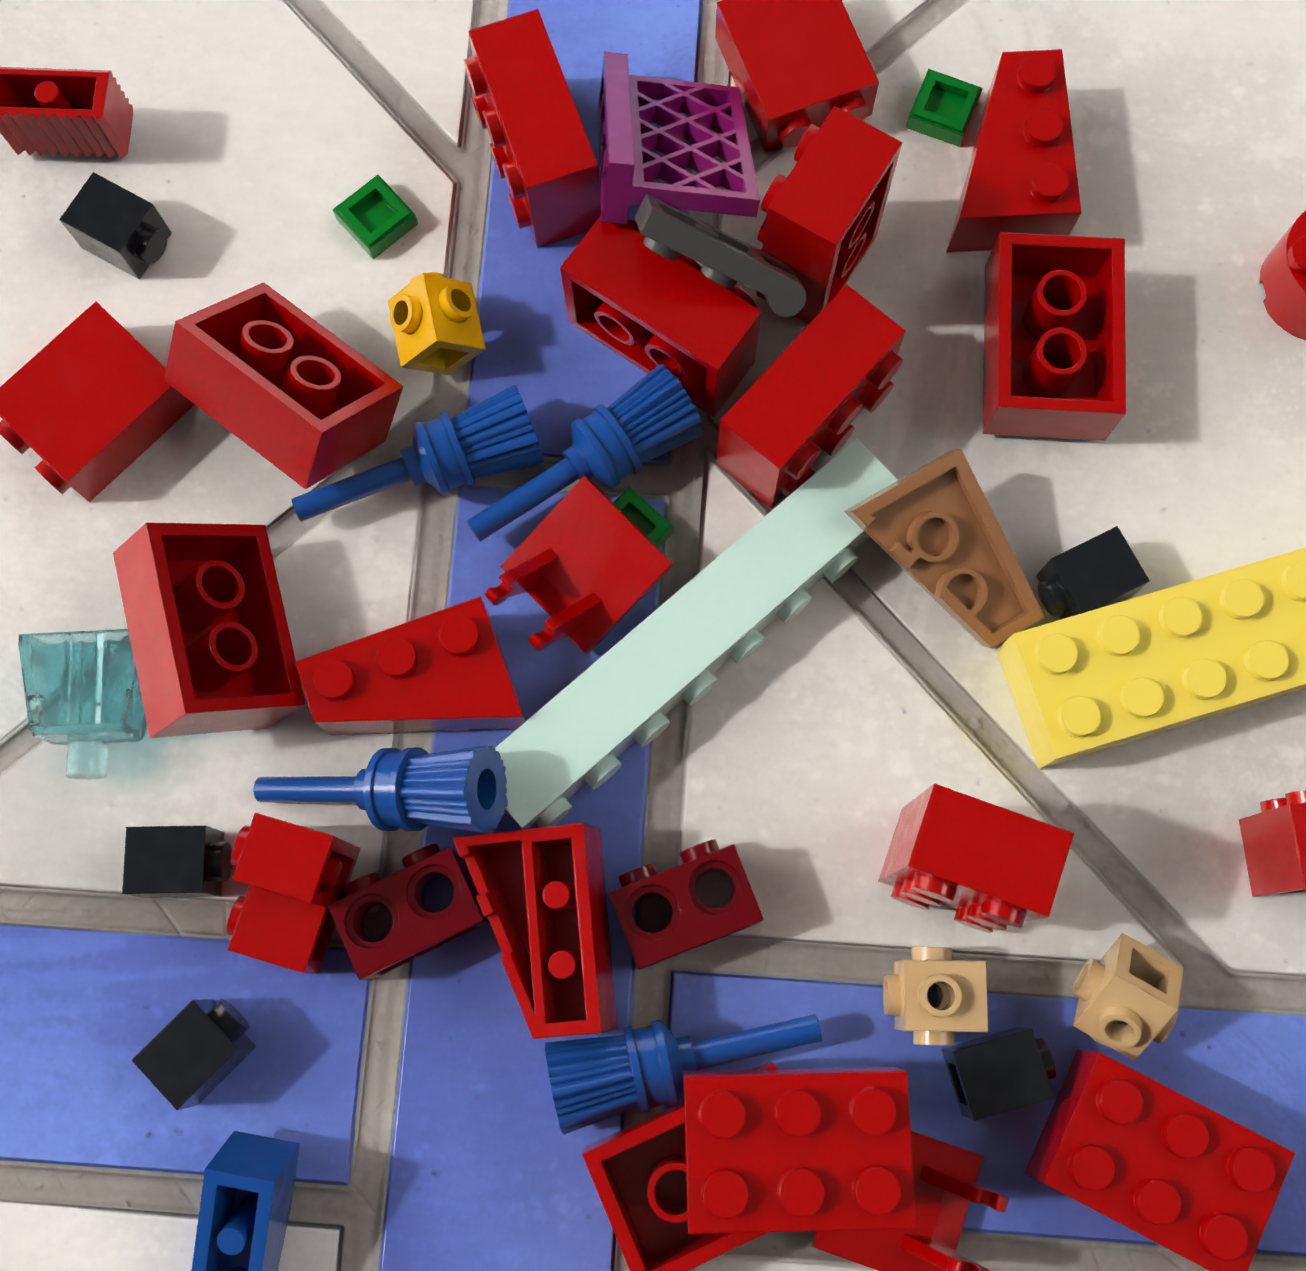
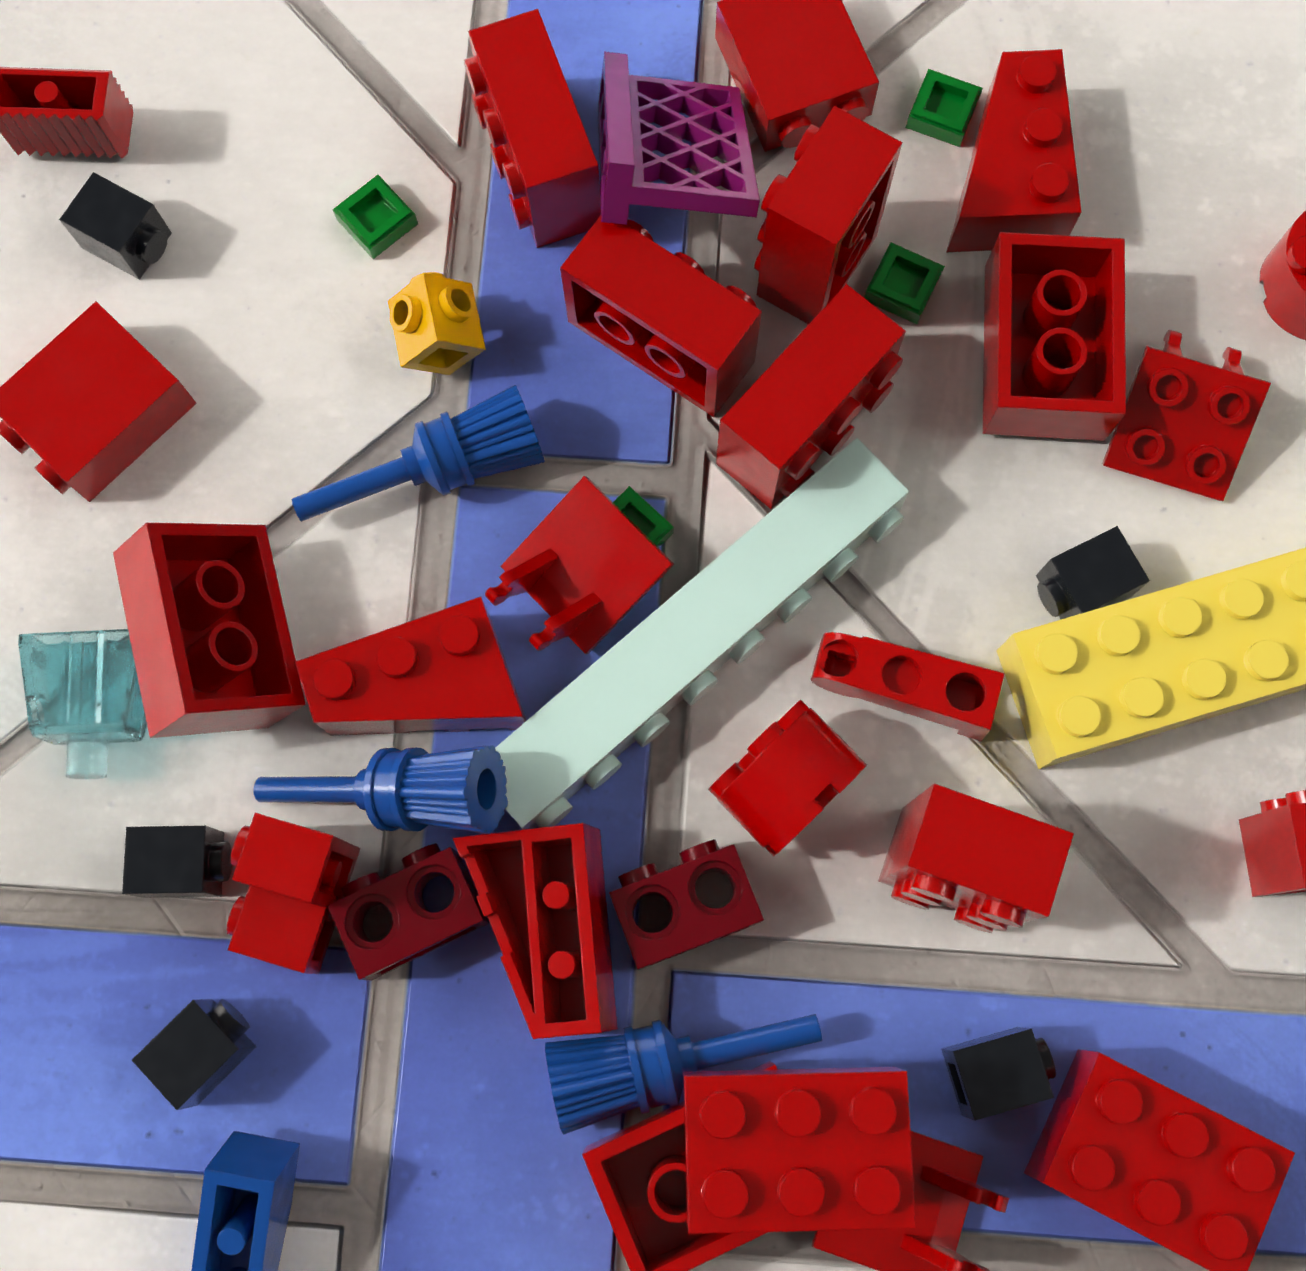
red brick [164,282,404,490] -> none
blue piece [467,364,704,542] -> none
dark grey plate [635,193,806,317] -> none
medium nougat wing [844,449,1045,648] -> none
tan brick [883,947,988,1045] -> none
tan brick [1072,933,1184,1061] -> none
none -> red brick [708,700,867,857]
none -> red leg [810,632,1005,742]
none -> green tile [864,242,945,324]
none -> red plate [1102,330,1271,501]

